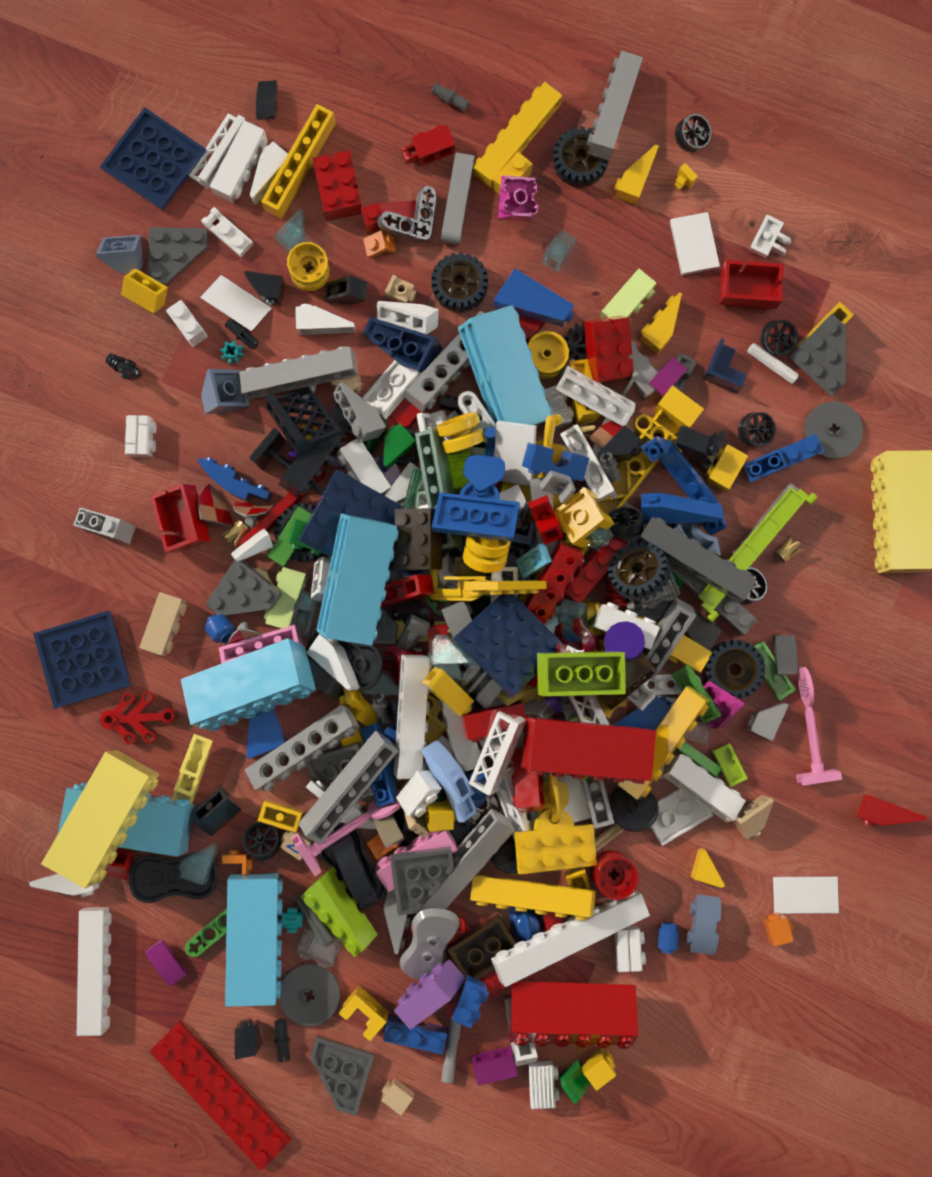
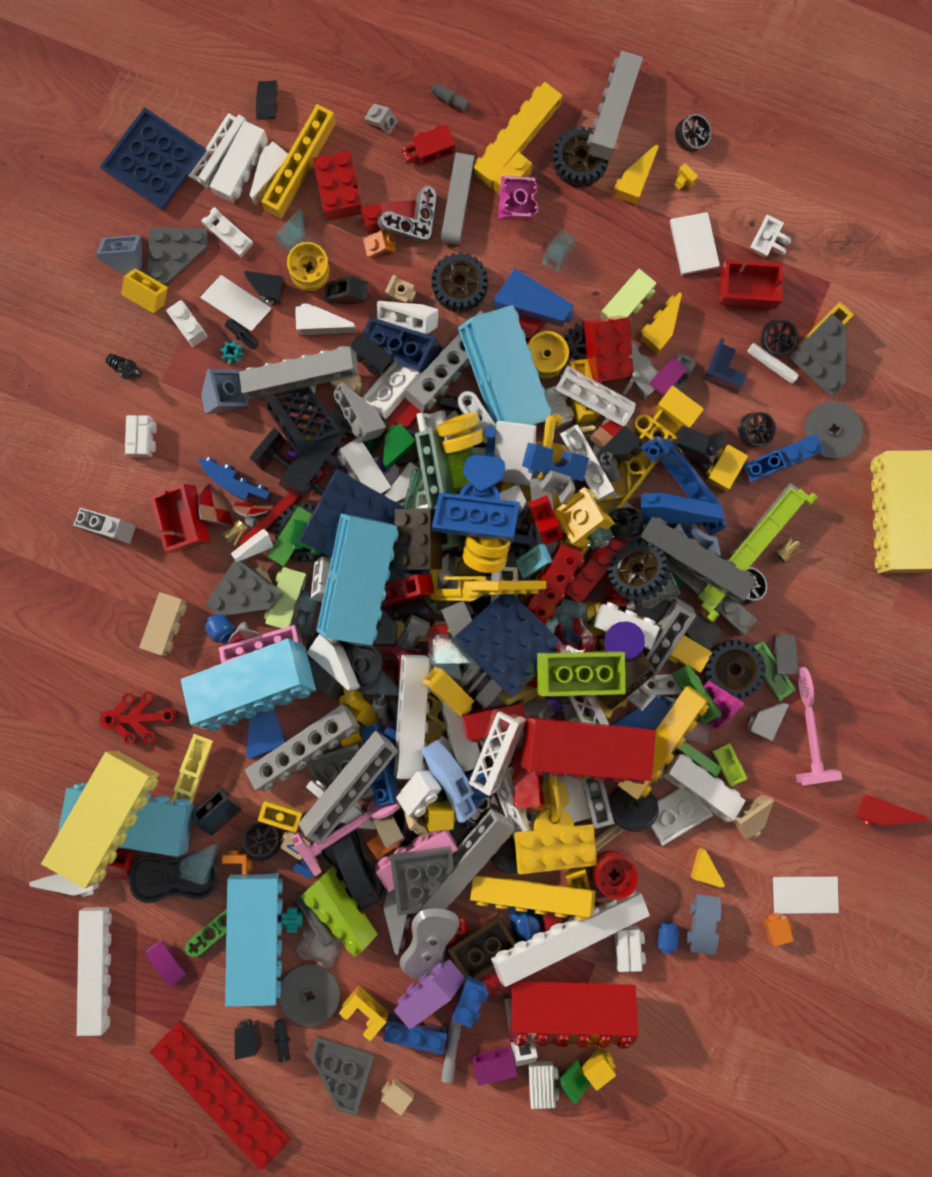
dark blue plate [33,610,132,709] -> none
none -> blue tile [293,858,314,879]
none -> black brick [351,334,393,377]
none -> light grey bracket [364,104,398,135]

